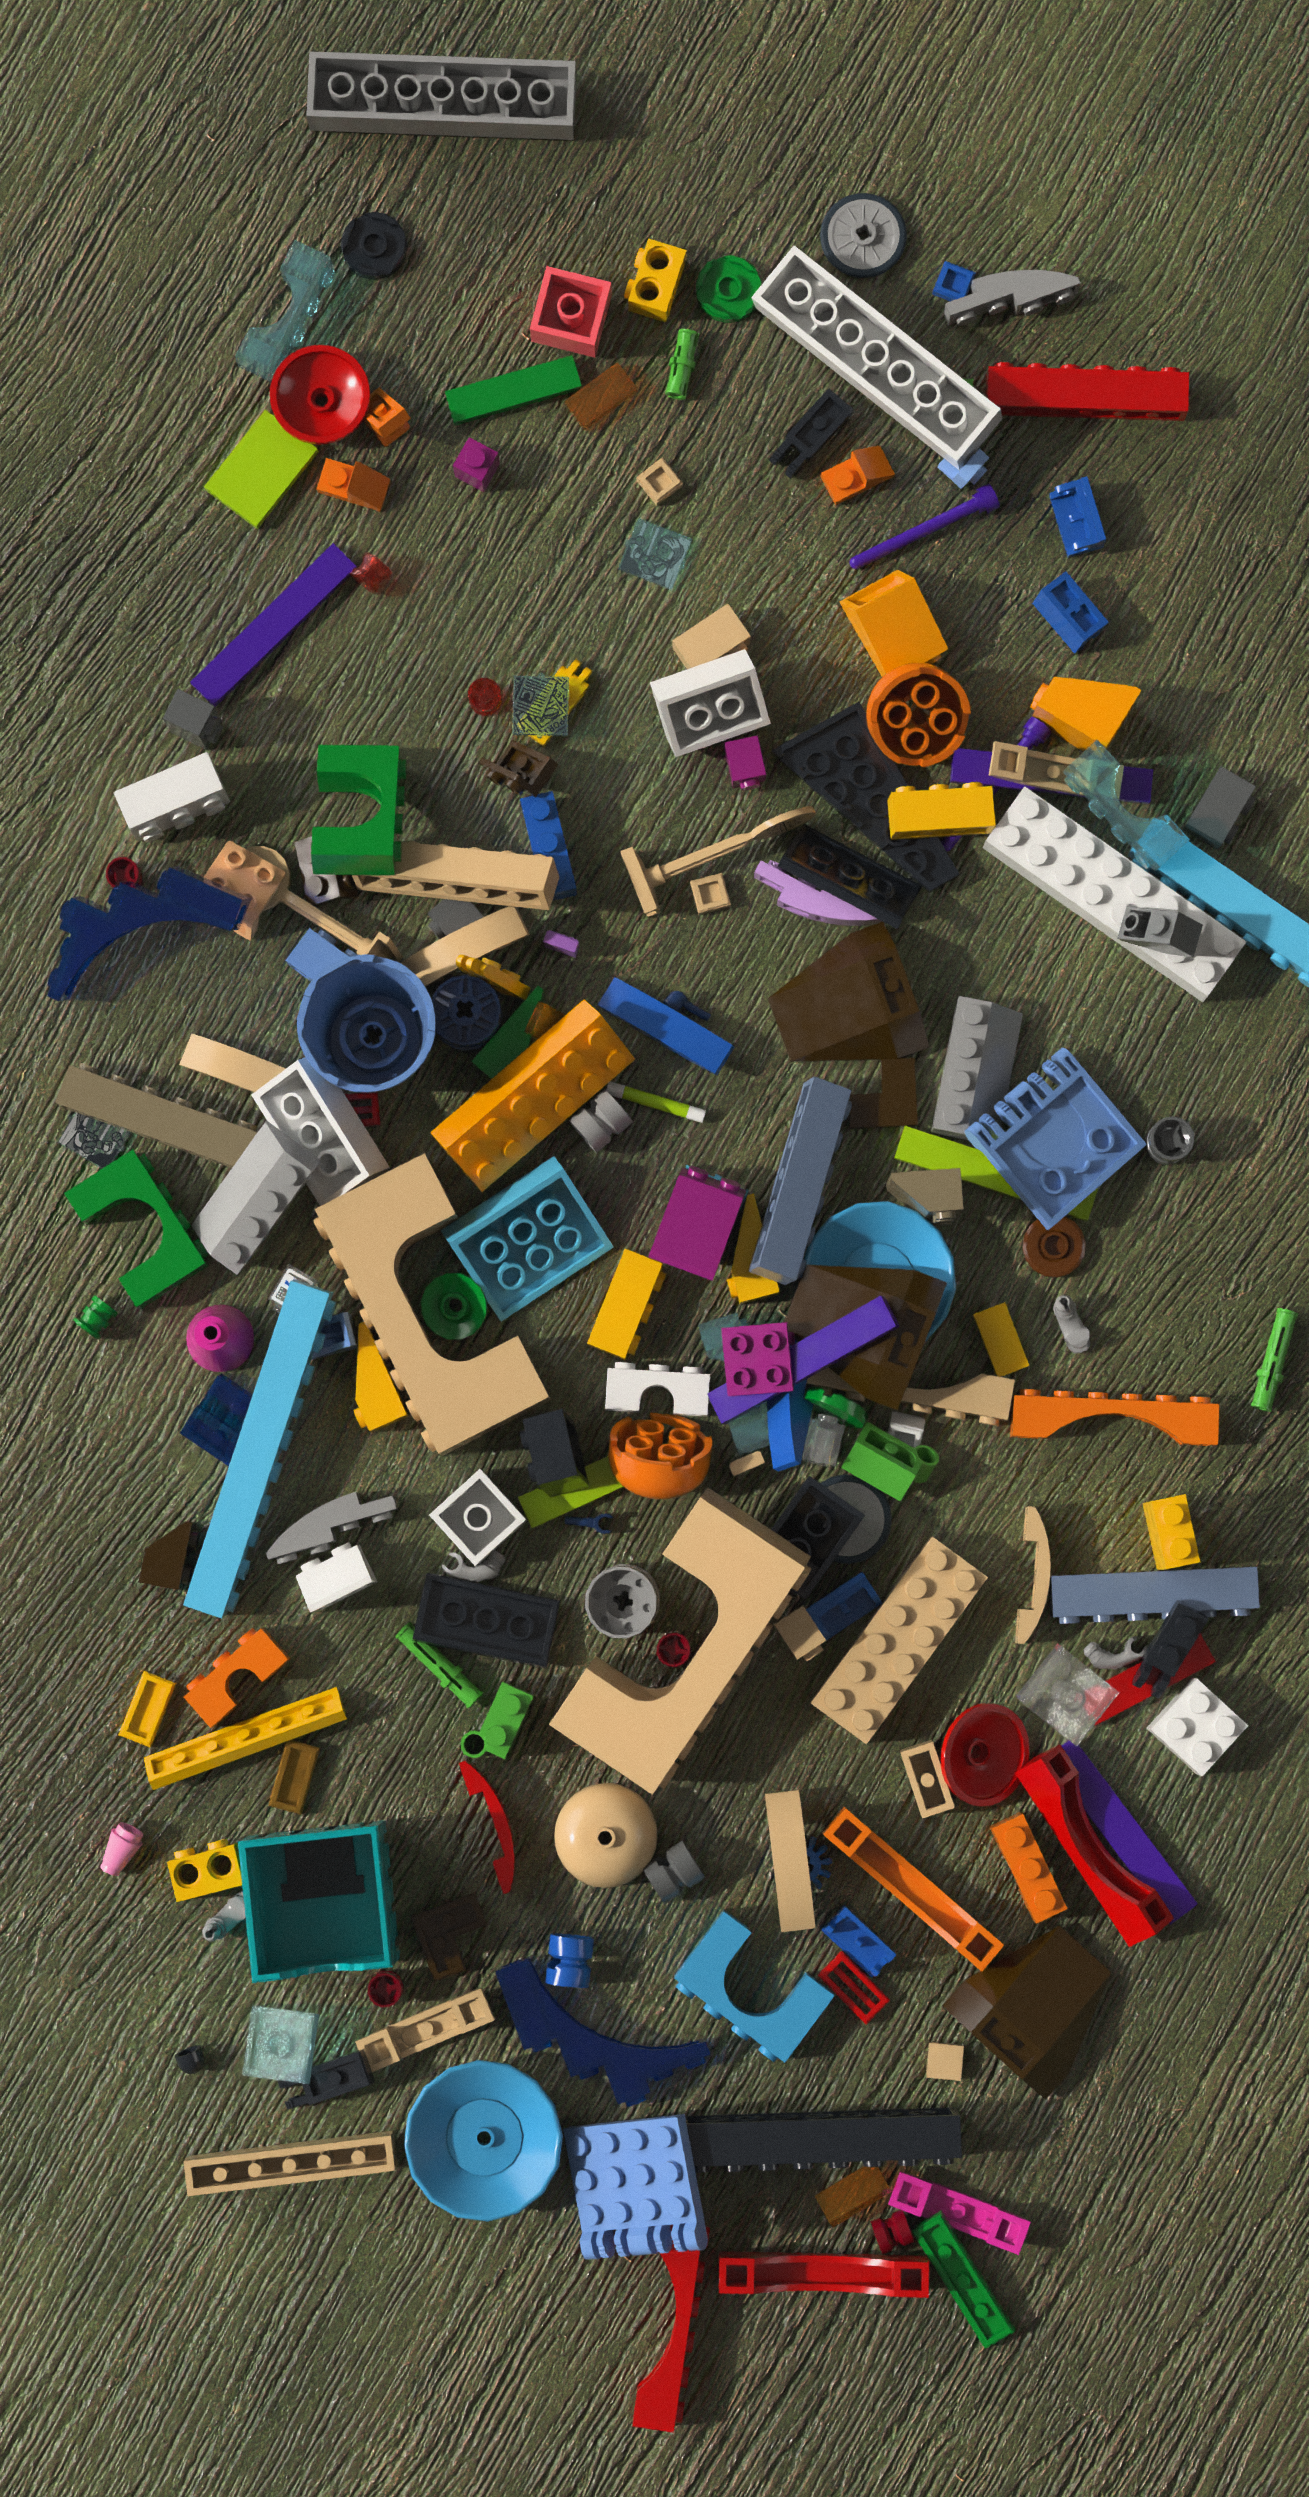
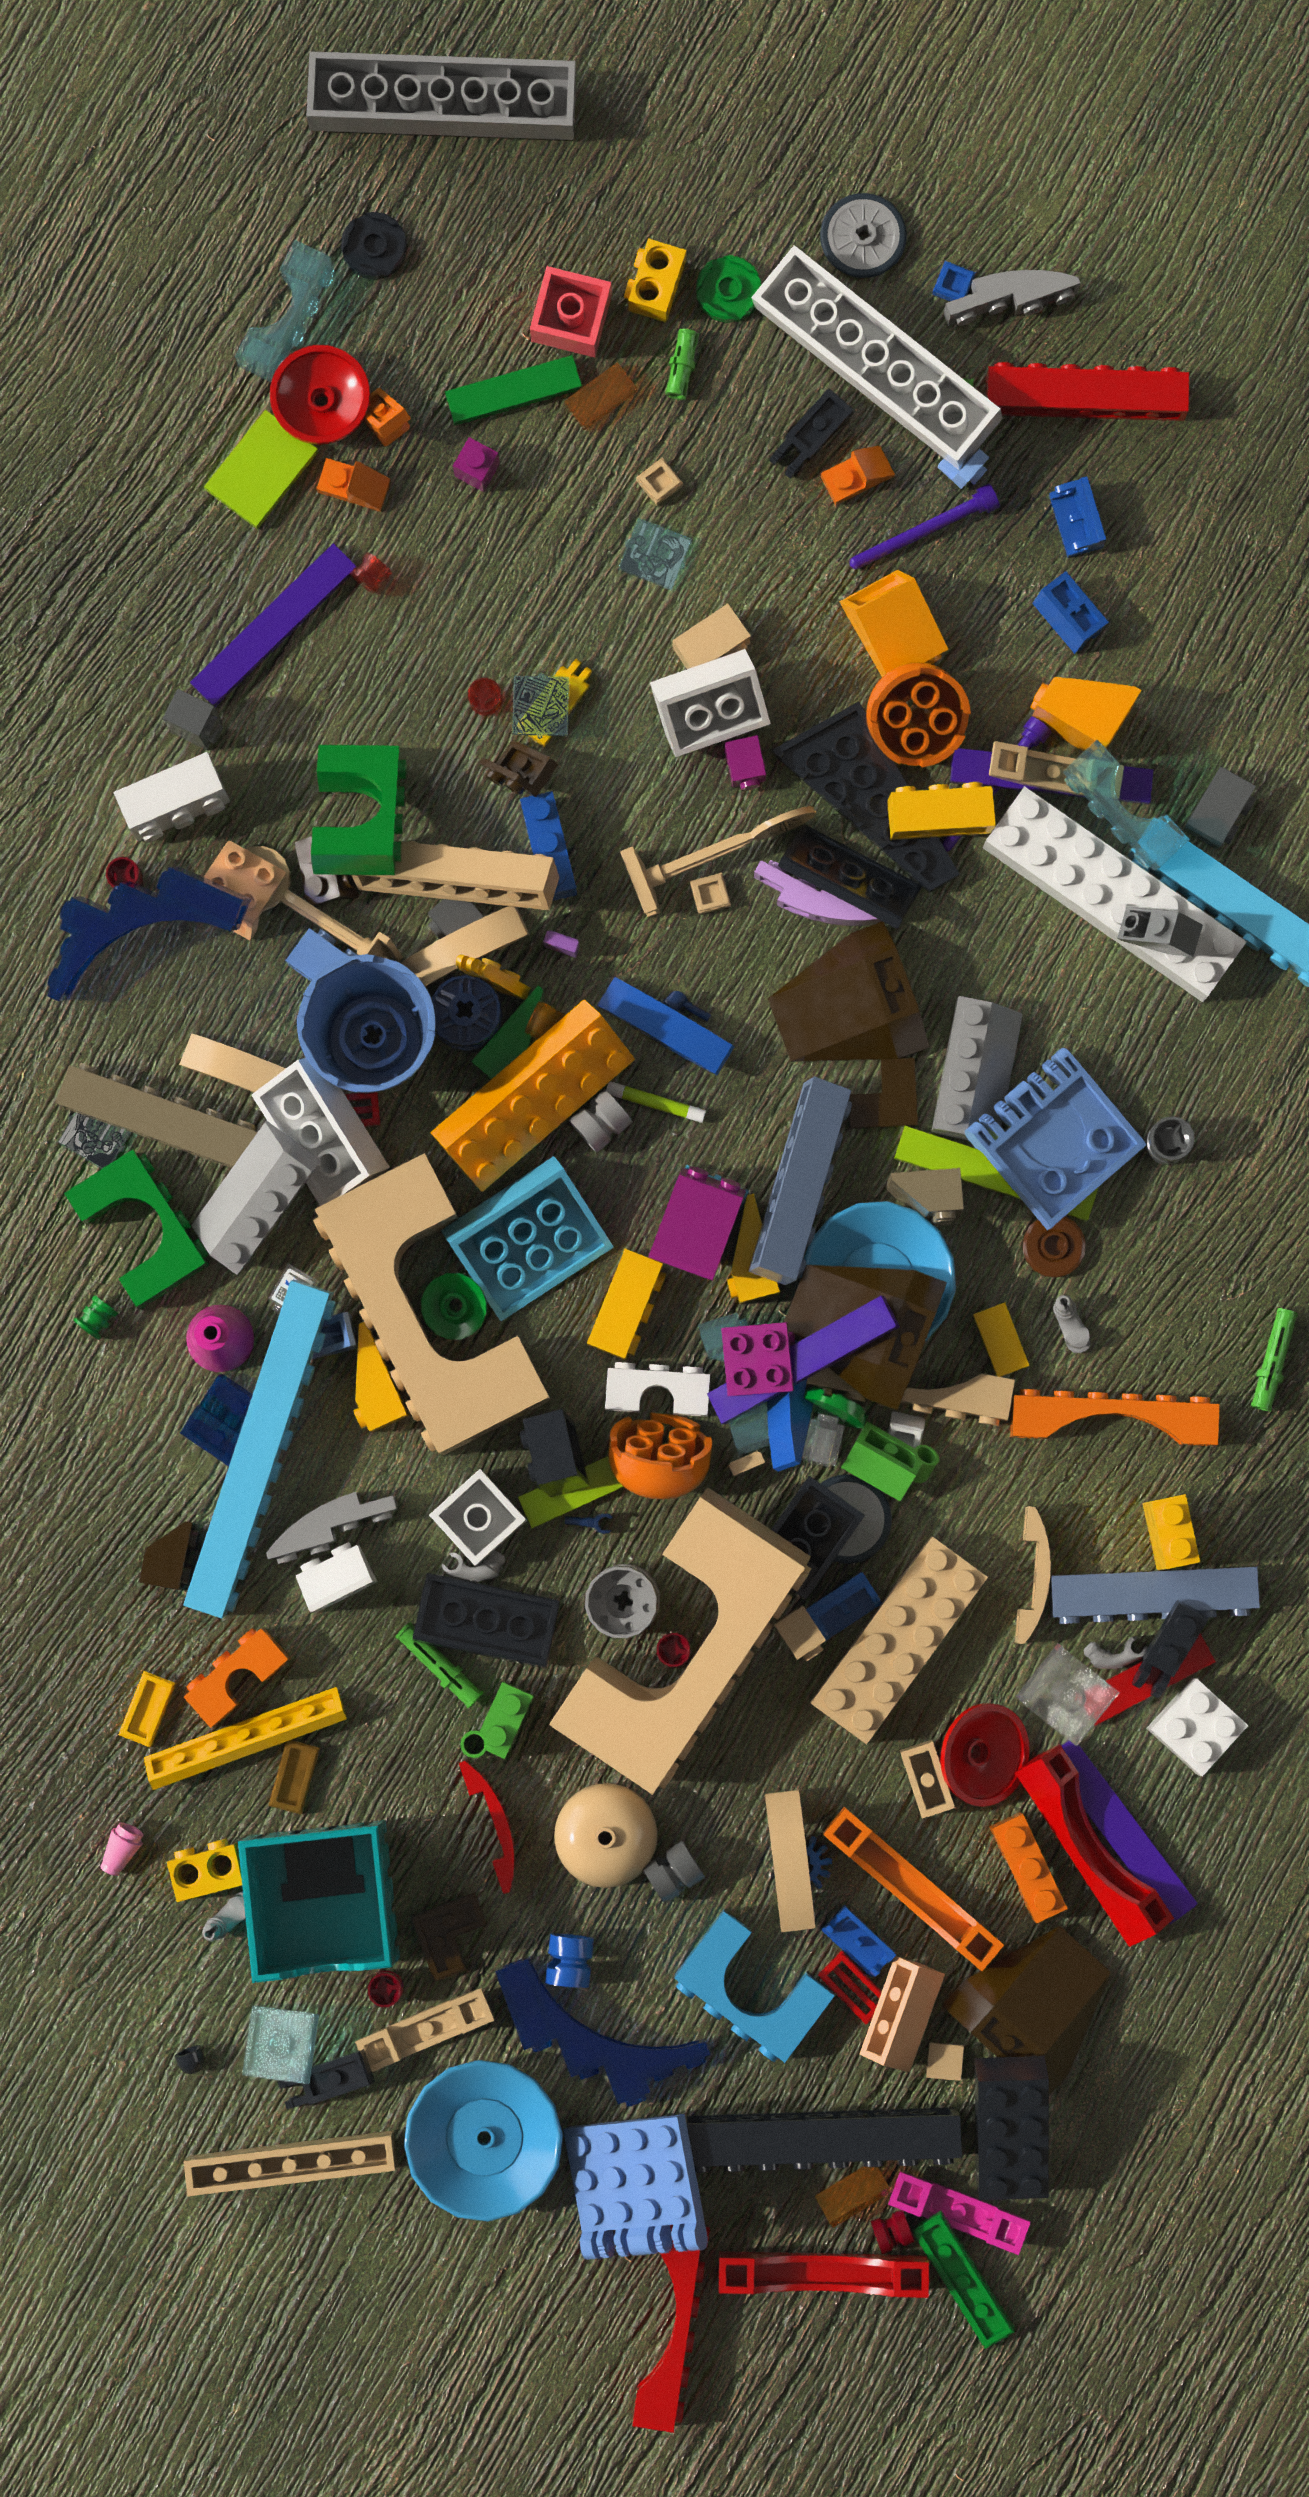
none -> light nougat brick [860,1956,945,2073]
none -> black brick [975,2056,1049,2200]

